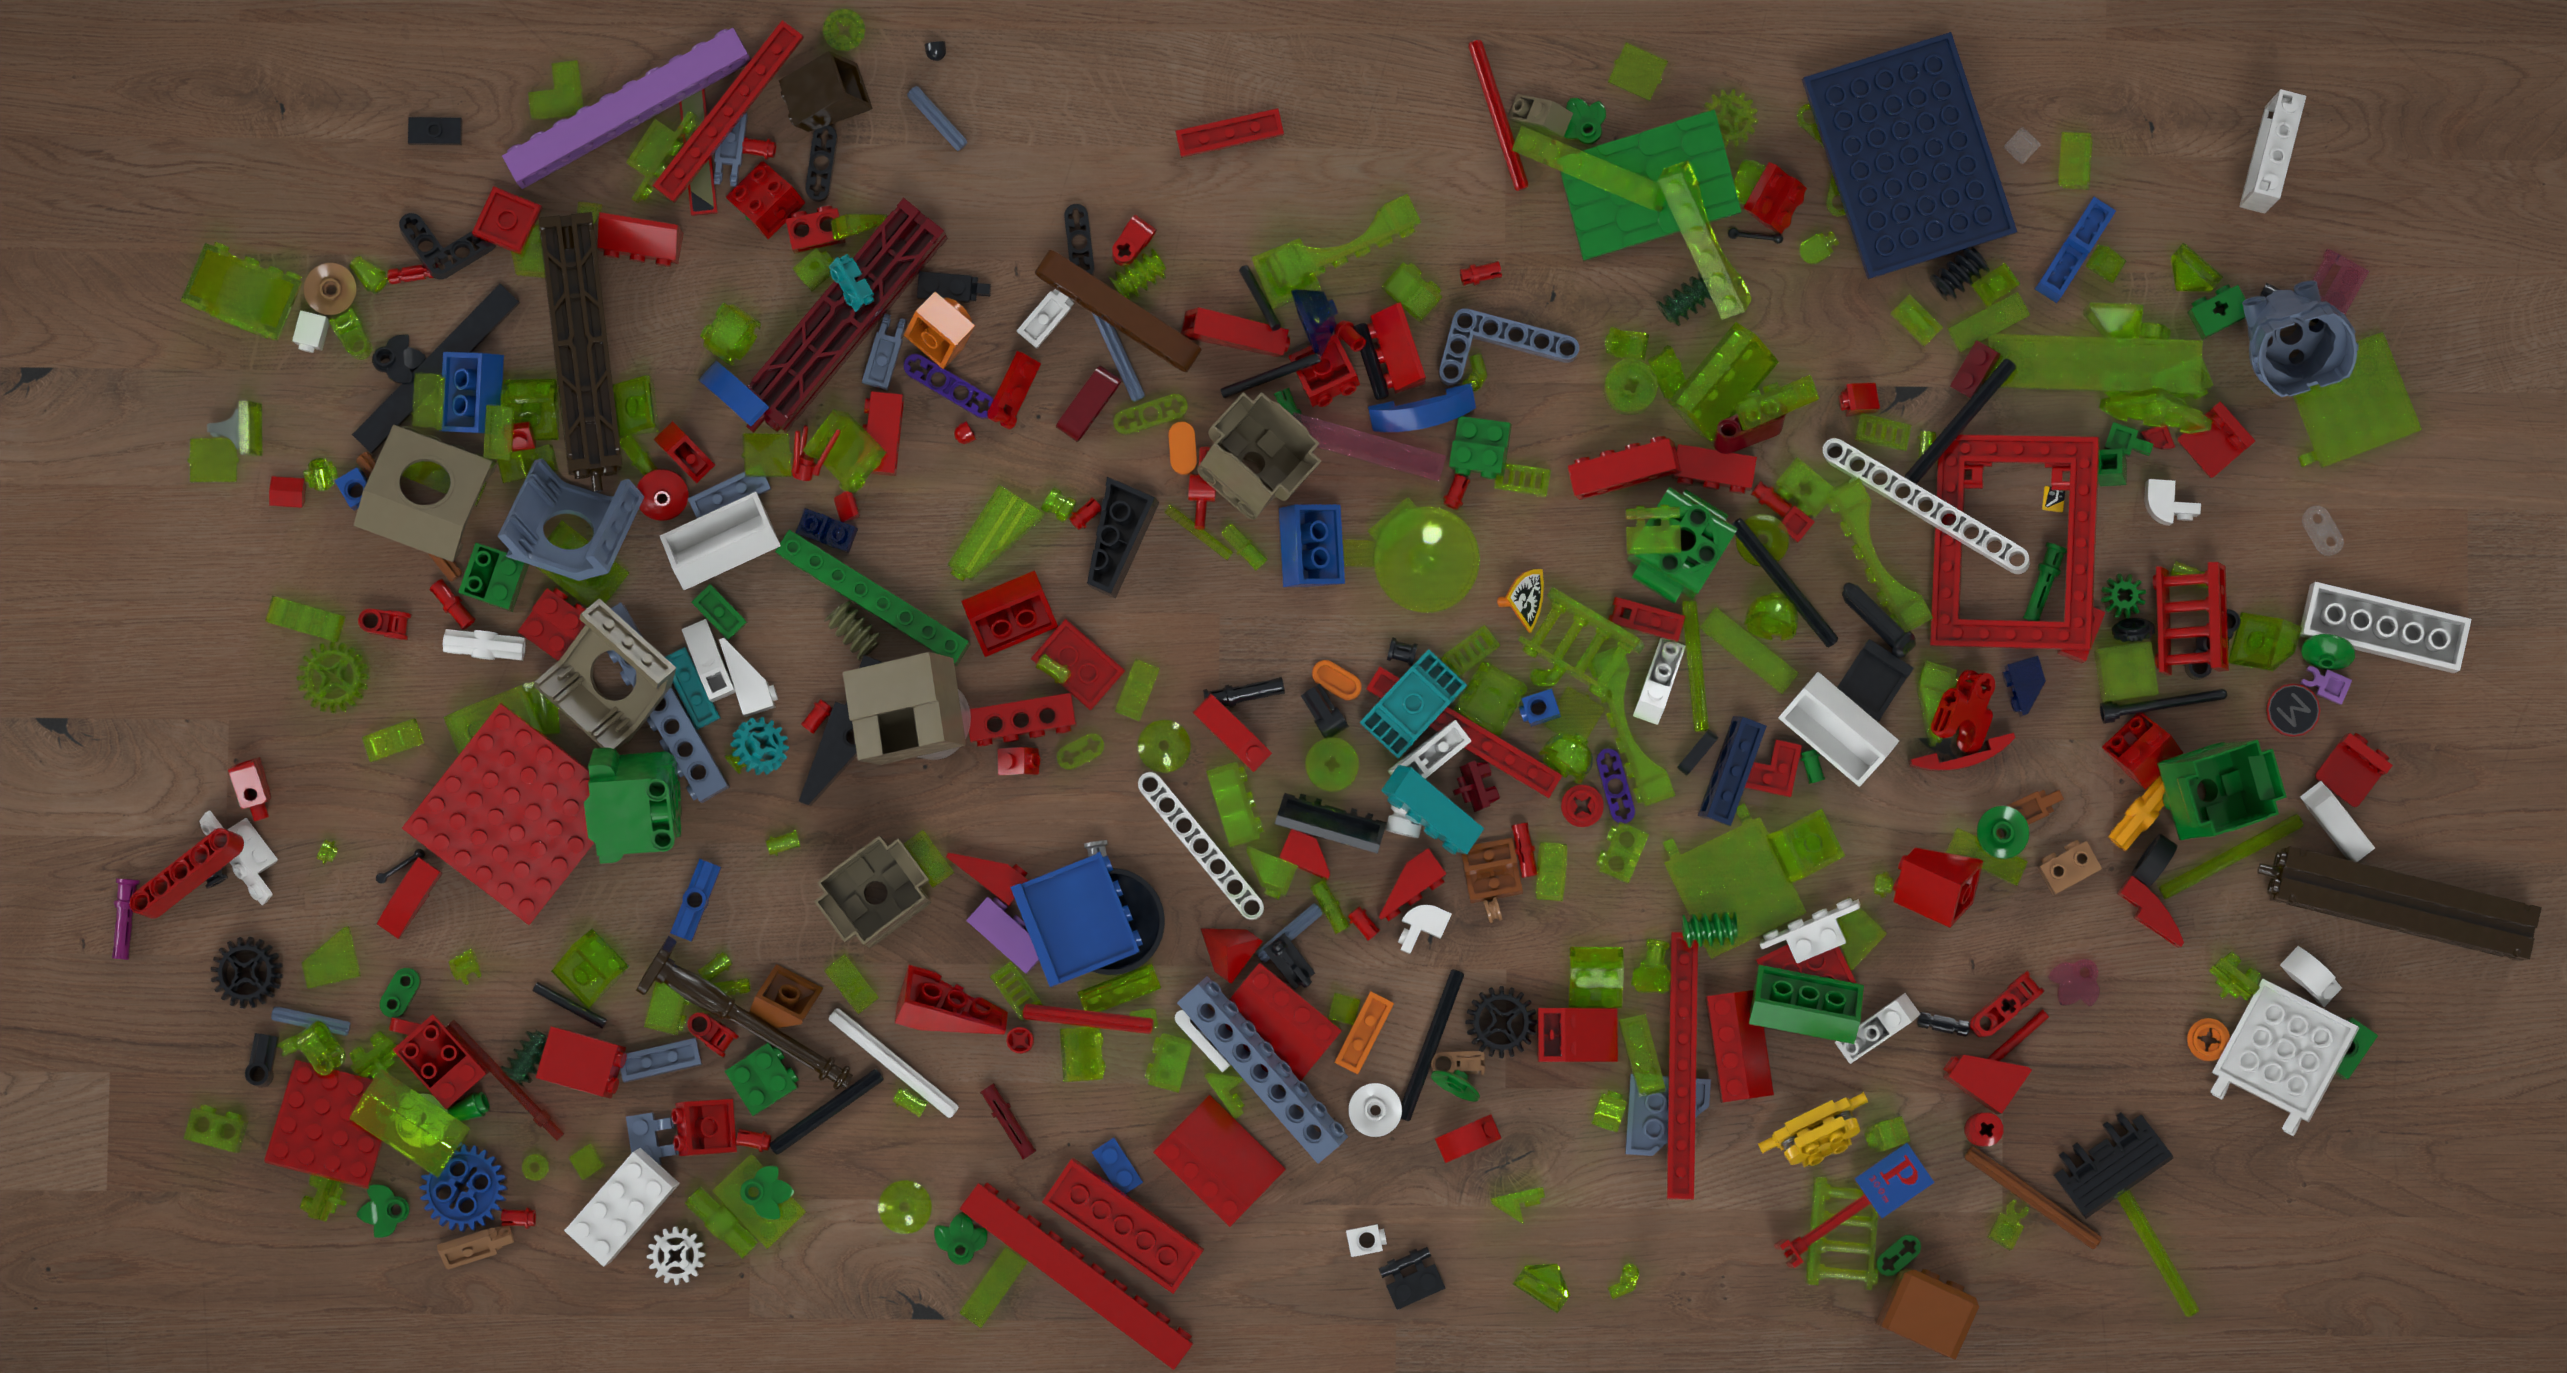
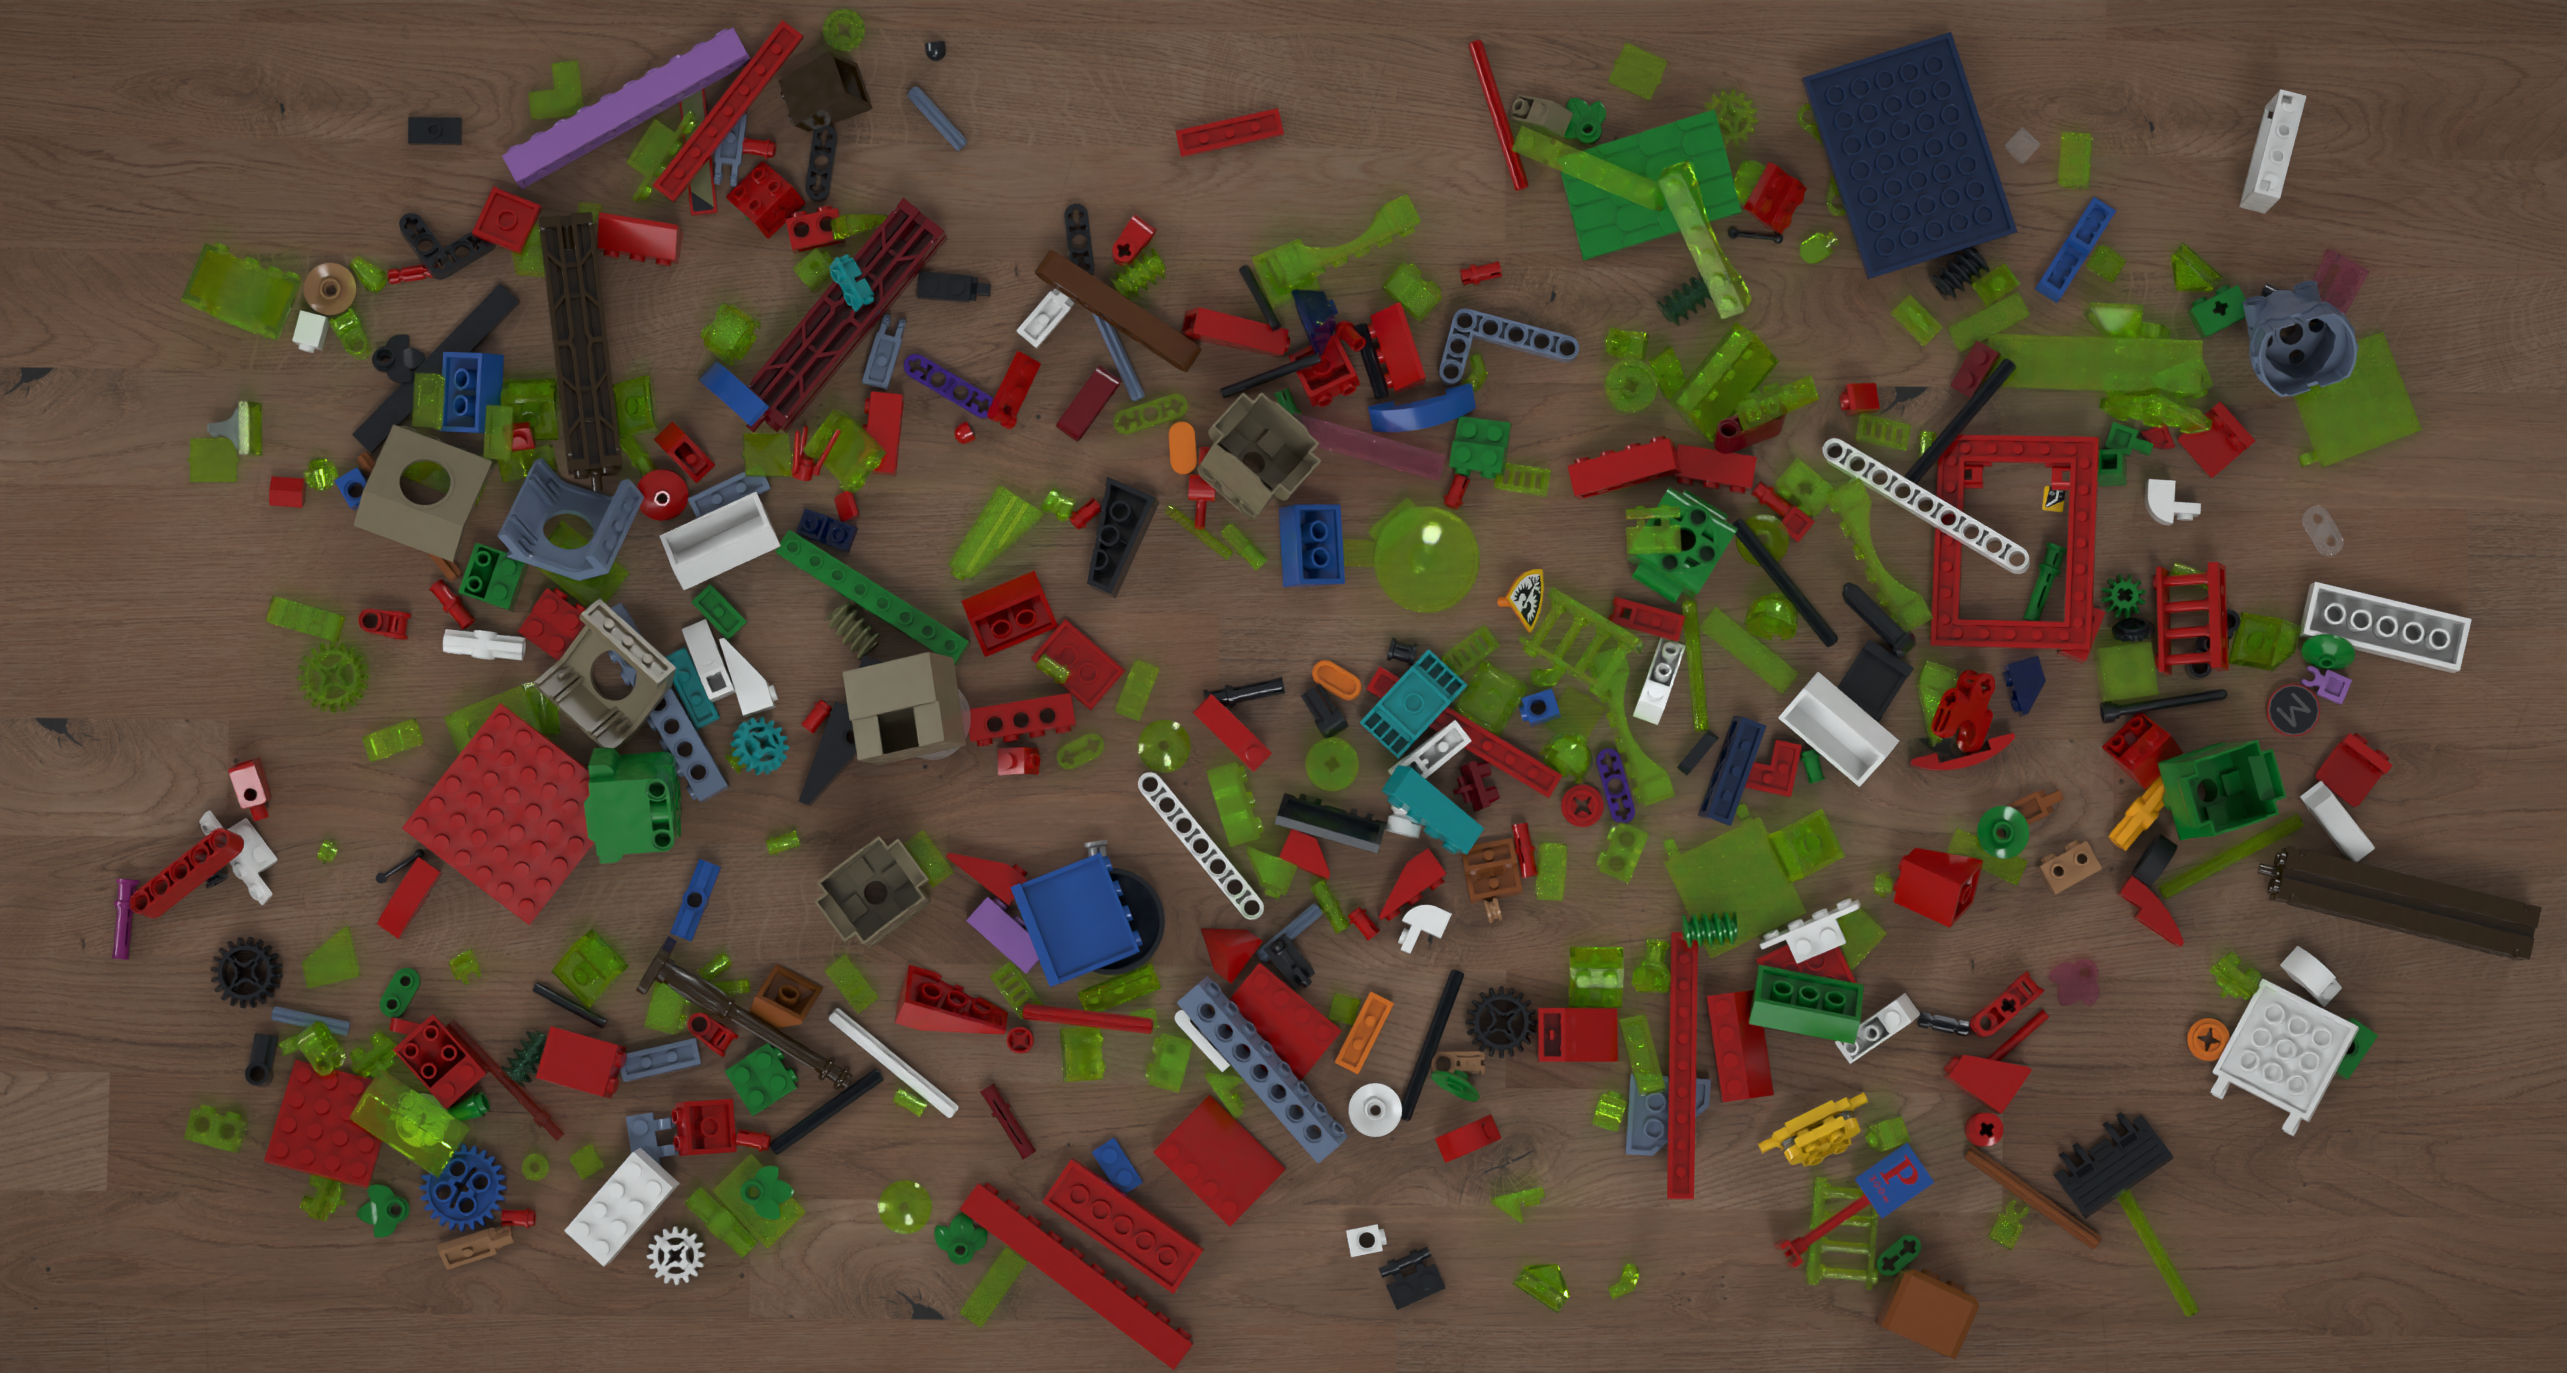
orange piece [903,292,975,369] -> none

